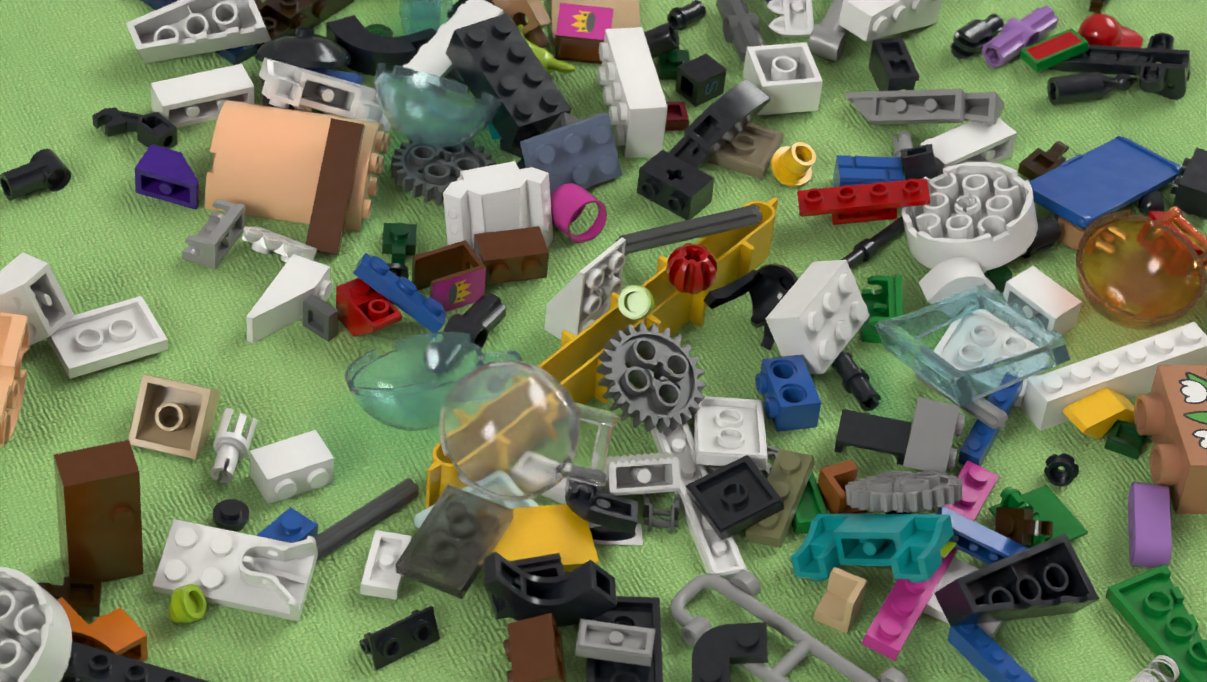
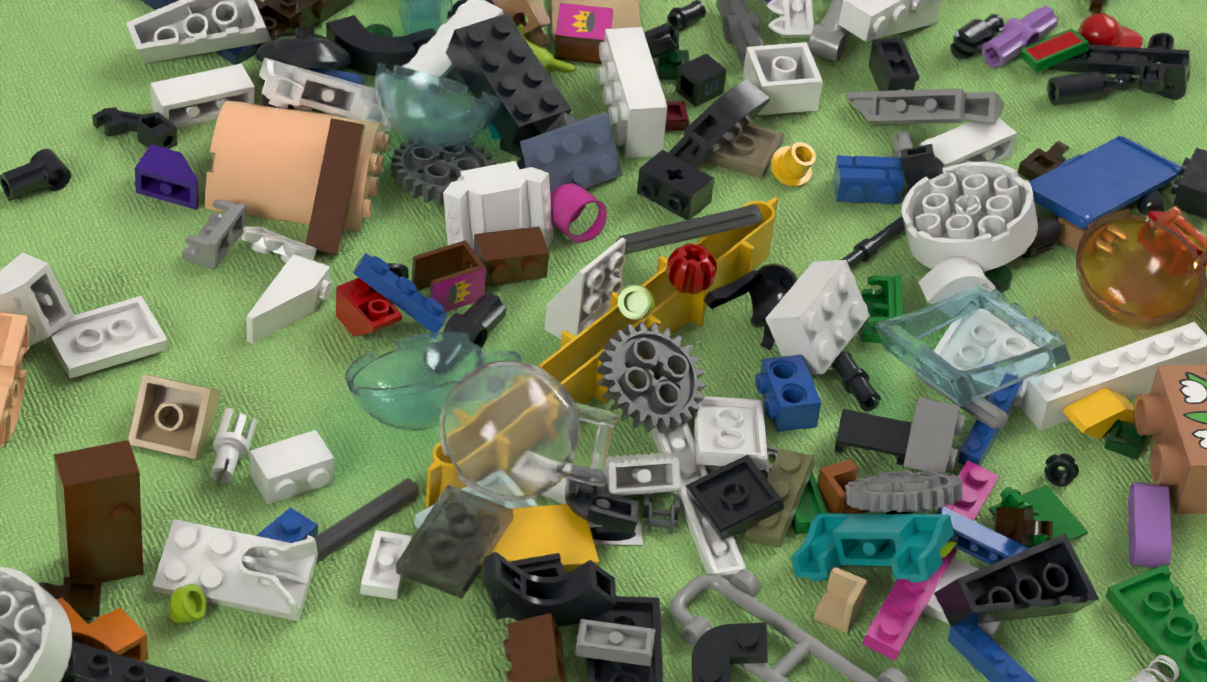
black plate [213,499,249,532] -> none
dark grey plate [303,294,338,342] -> none
black hinge [359,606,440,670] -> none
dark green plate [382,223,417,265] -> none
red bracket [797,178,930,225] -> none
white brick [1001,266,1082,336] -> none

